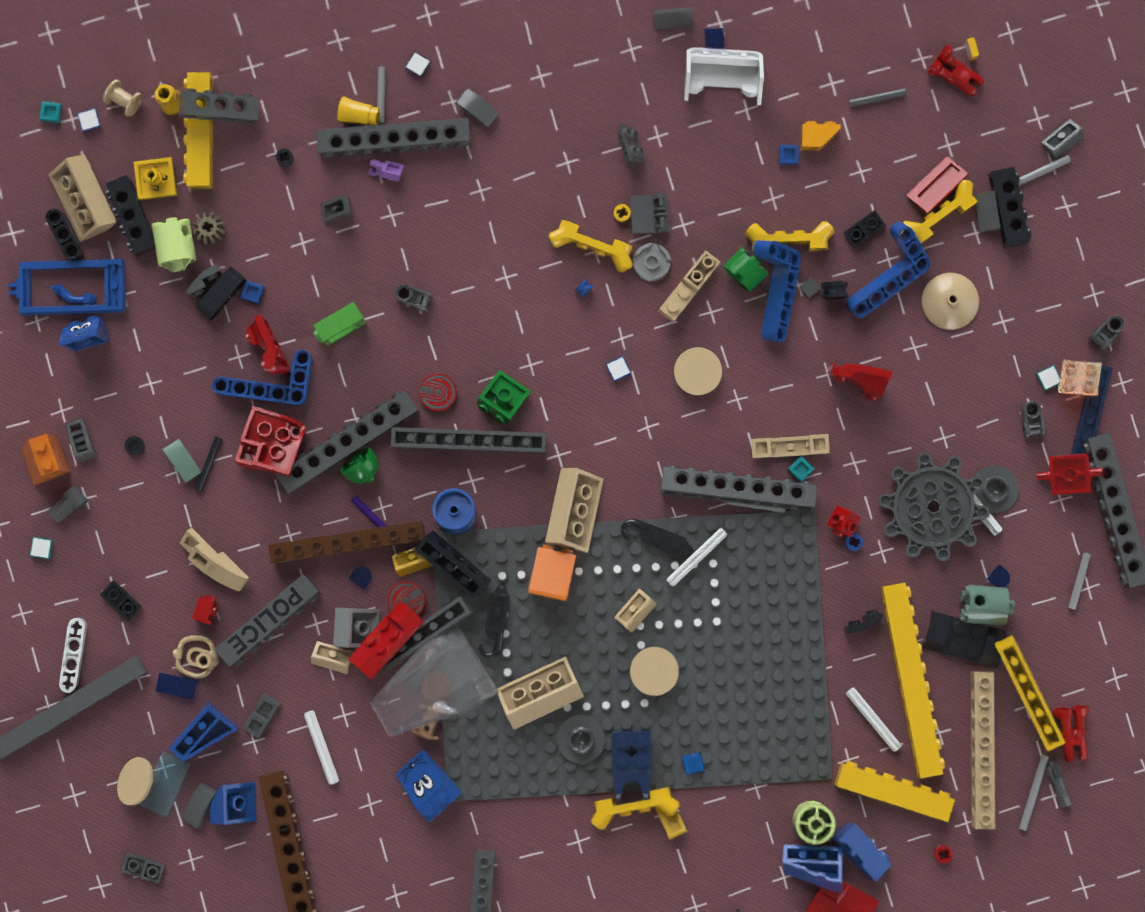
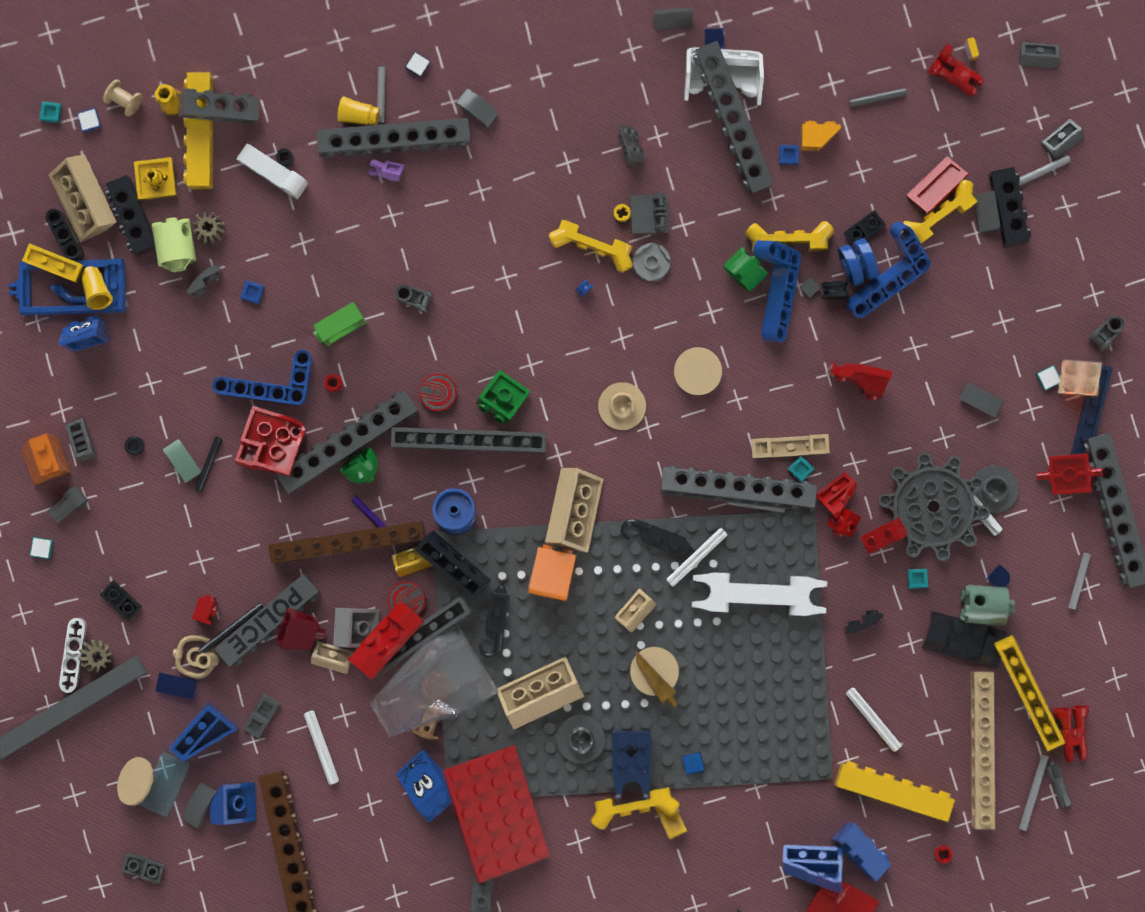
tan slope [180,528,249,591] -> none
black beam [196,266,246,321] -> none
red slope [245,314,291,376] -> none
dark grey slope [321,194,353,222] -> none
clear blue tile [349,566,372,589] -> none
white tile [606,356,631,382] -> none
tan slope [658,250,720,322] -> none
yellowish green cylinder [792,801,835,844] -> none
blue bush [845,534,863,551] -> none
yellow brick [880,583,945,779] -> none
tan dish [921,273,979,330] -> none
dark grey piece [1020,401,1045,439] -> none
none -> yellow plate [22,243,84,283]
none -> dark tan gear [78,639,112,672]
none -> yellow plant [81,266,113,310]
none -> black bar [198,602,264,654]
none -> white beam [236,144,308,199]
none -> dark red torso [276,608,326,649]
none -> red plate [324,374,343,393]
none -> red plate [442,745,550,883]
none -> tan piece [598,382,646,430]
none -> pearl gold bar [635,650,678,708]
none -> white piece [692,573,827,616]
none -> dark grey brick [693,41,774,194]
none -> red wing [816,472,858,519]
none -> blue wheel [837,238,879,287]
none -> red brick [860,517,908,554]
none -> teal tile [907,569,928,589]
none -> dark grey slope [959,382,1005,418]
none -> dark grey slope [1019,42,1060,68]

